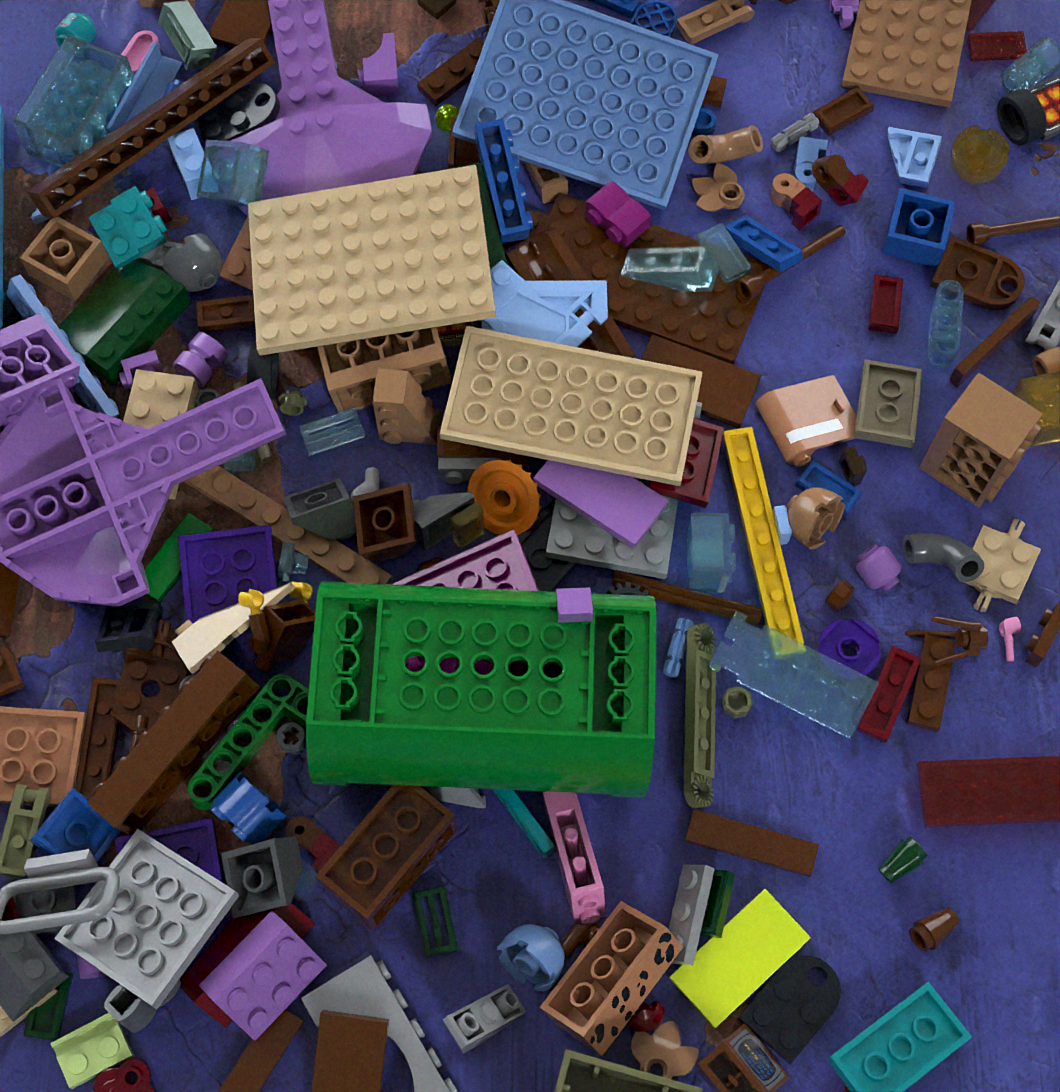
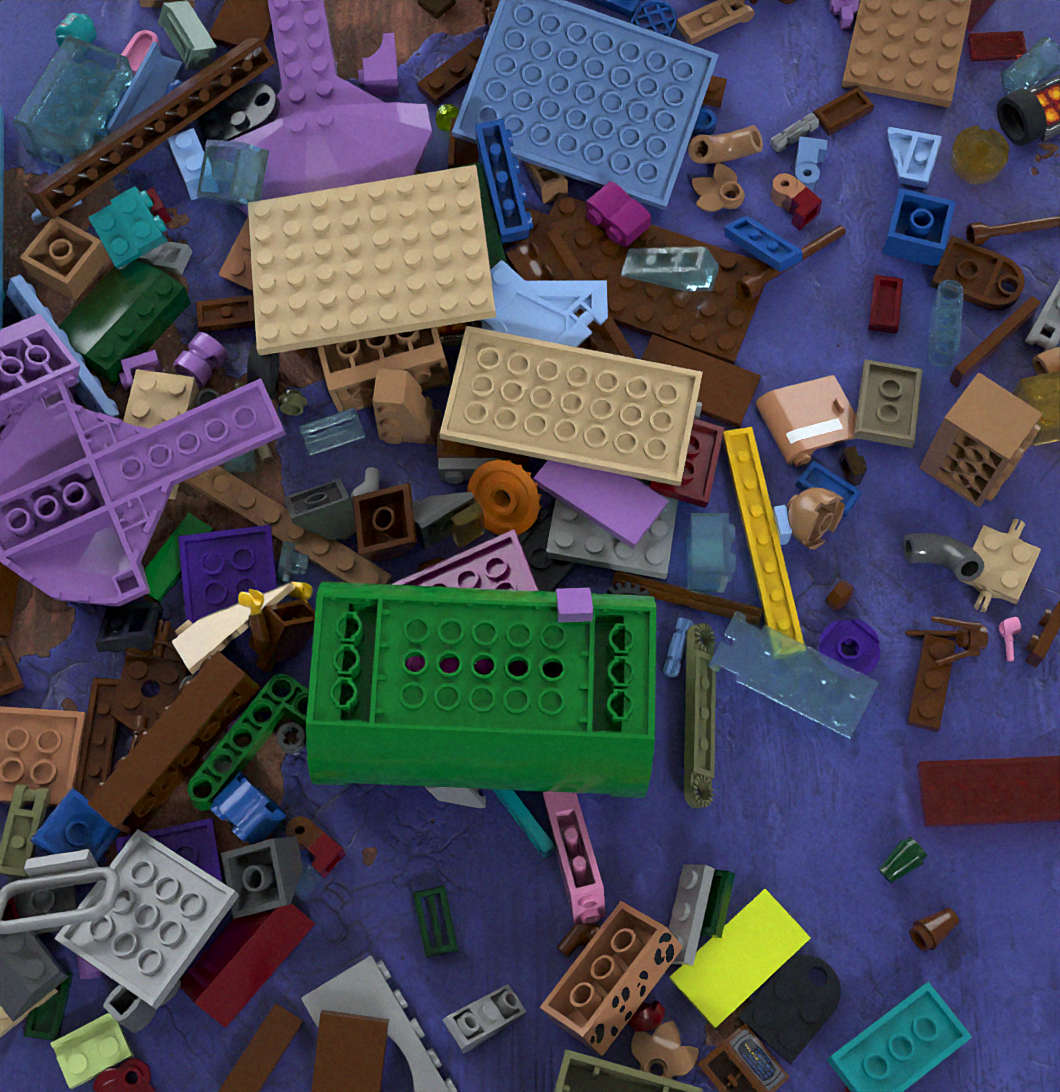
dark grey cylinder [163,233,223,292] -> none
medium lavender brick [199,910,327,1041] -> none
reddish brown brick [316,785,457,932] -> none
medium blue cylinder [497,924,565,991] -> none
reddish brown tile [685,809,819,877] -> none
clear light blue tile [696,223,751,284] -> none
olive tile [721,686,753,719] -> none
leg [812,154,869,206] -> none
medium lavender head [855,544,902,591] -> none
dark red plate [856,645,922,743] -> none

